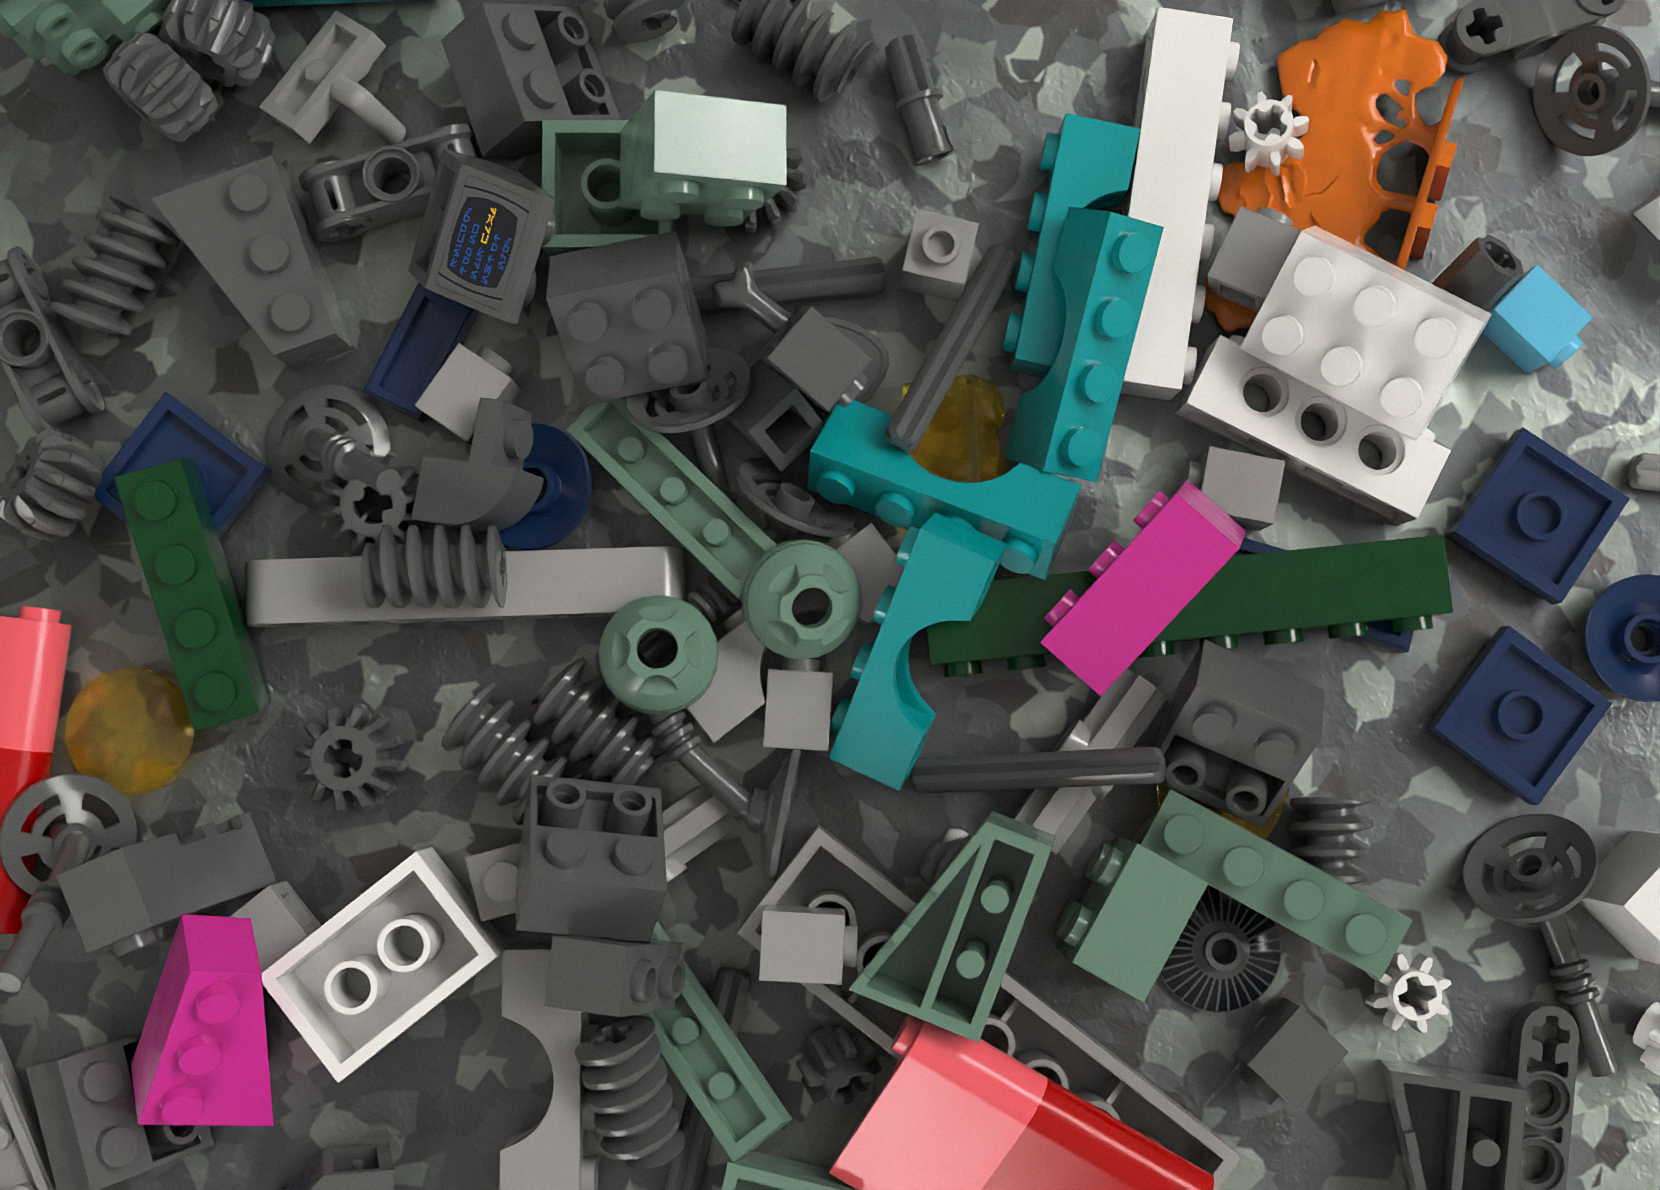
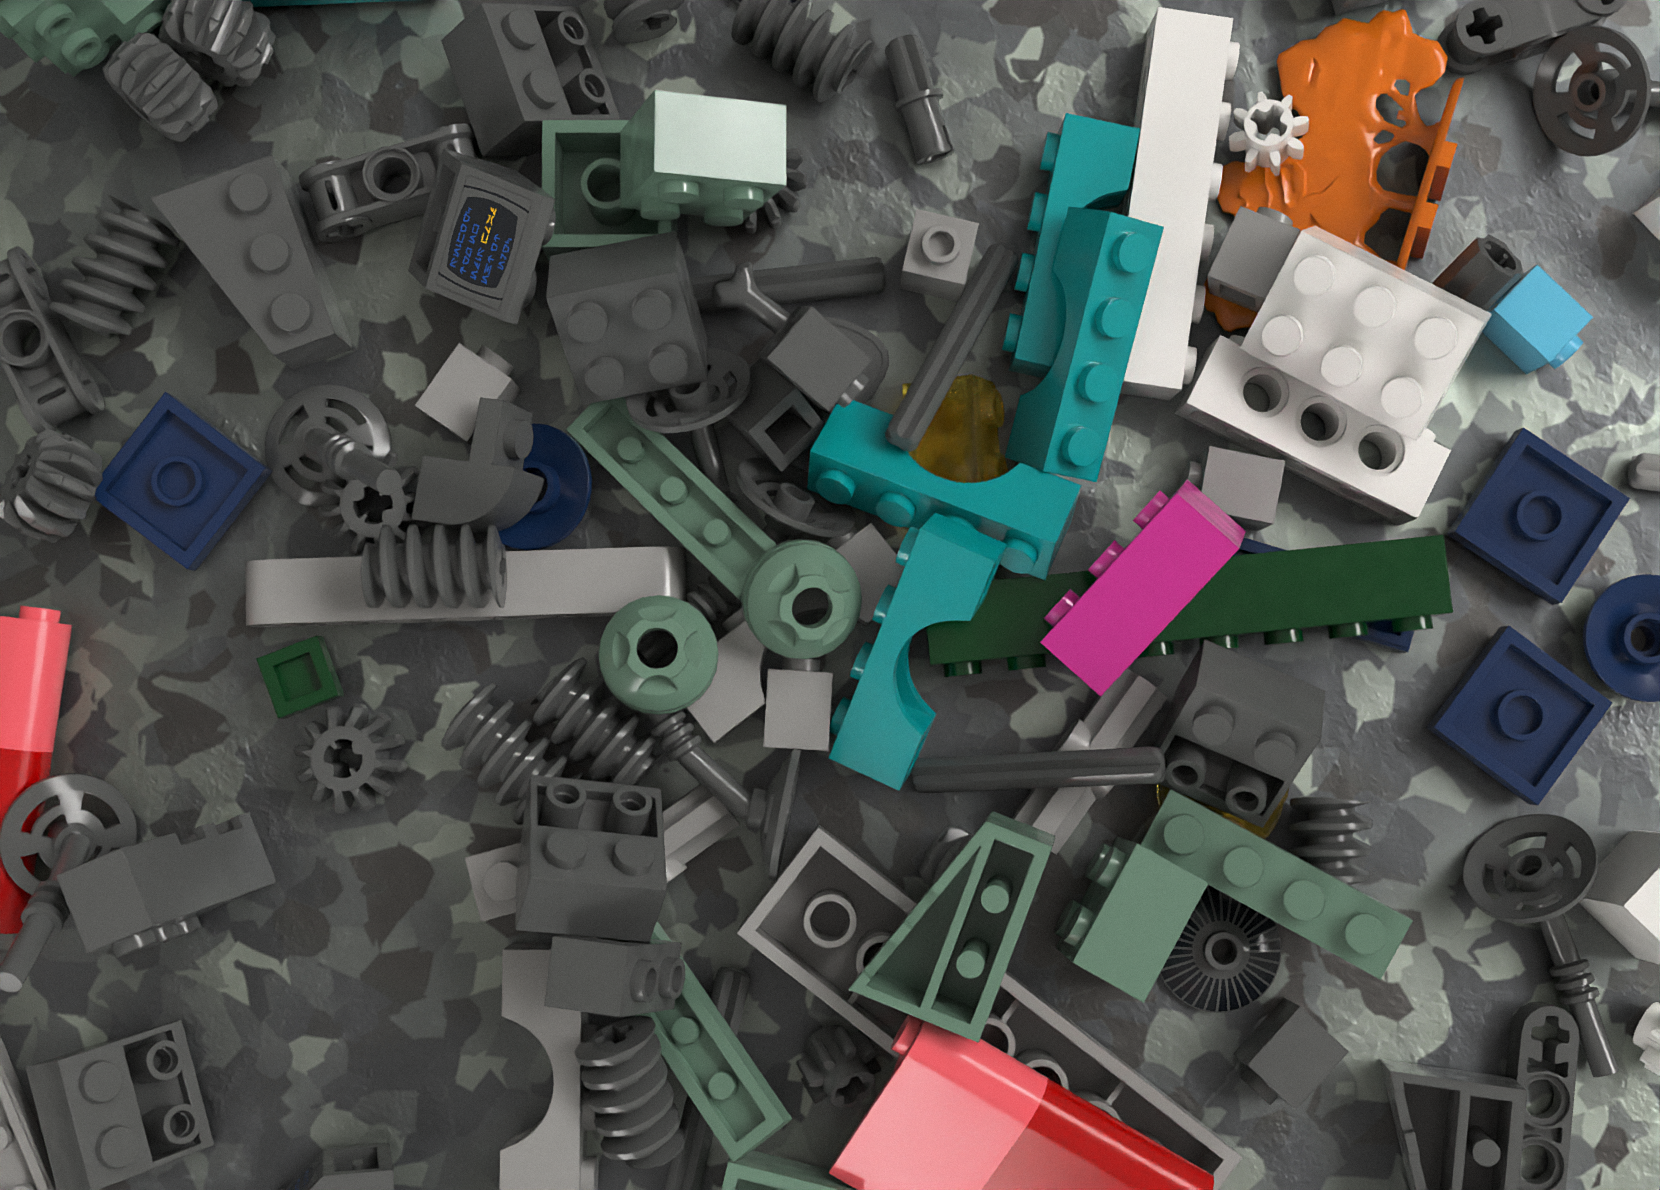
clear yellow dish [65,667,194,795] -> none
dark green brick [114,459,270,731] -> none
dark pink wedge [131,914,274,1126] -> none
light grey brick [230,881,322,973] -> none
light grey plate [259,10,406,145] -> none
white brick [261,847,508,1083] -> none
dark blue tile [362,282,479,423] -> none
light grey brick [759,905,858,985] -> none
white gear [1365,952,1451,1034] -> none
none -> dark green plate [256,635,345,719]

